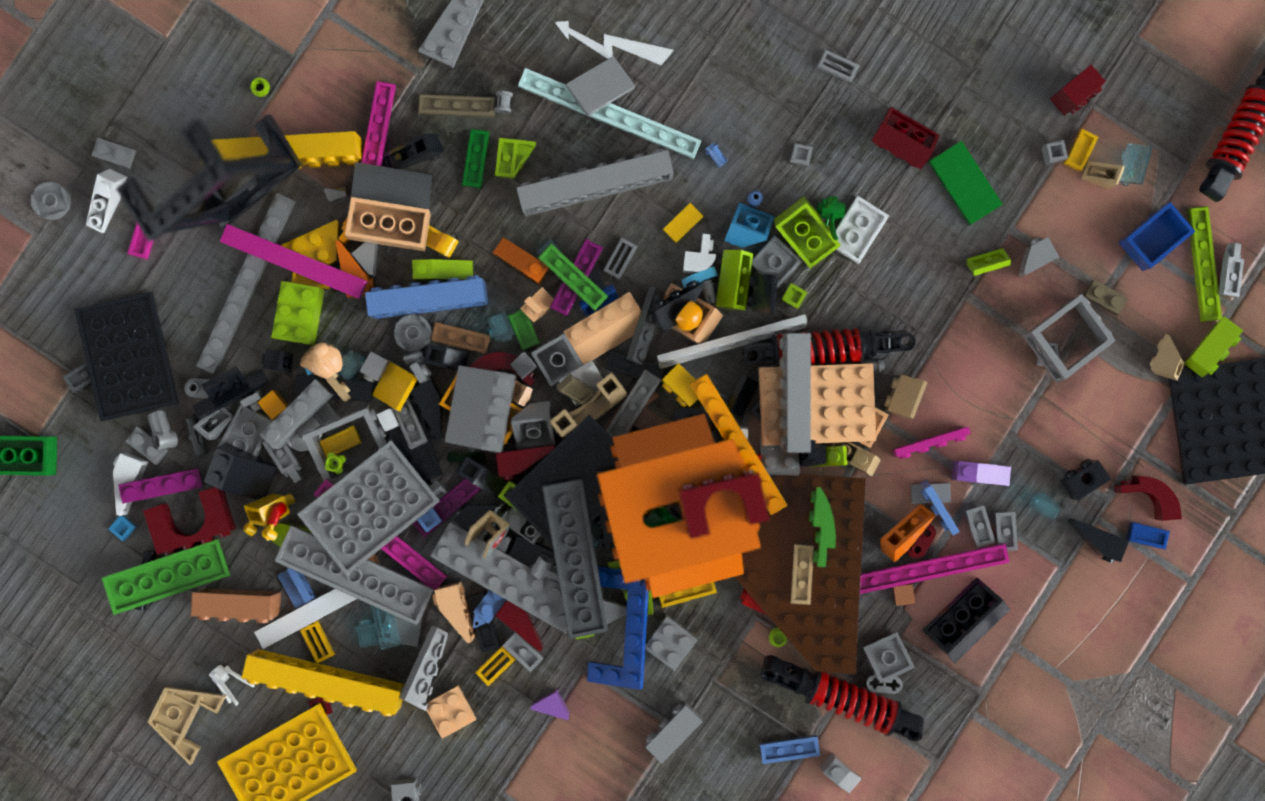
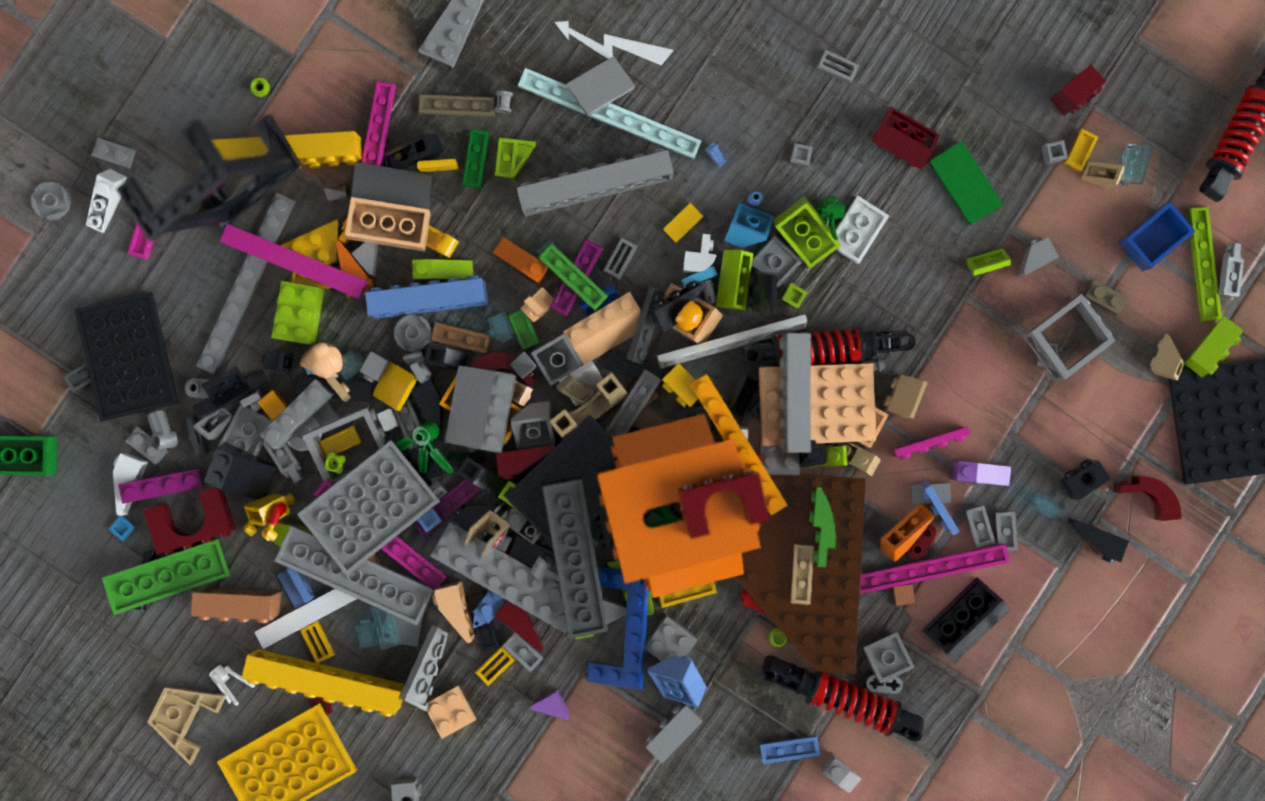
blue tile [1126,522,1170,550] -> none
none -> green plant [394,421,454,474]
none -> yellow tile [417,159,458,172]
none -> medium blue slope [648,655,706,707]

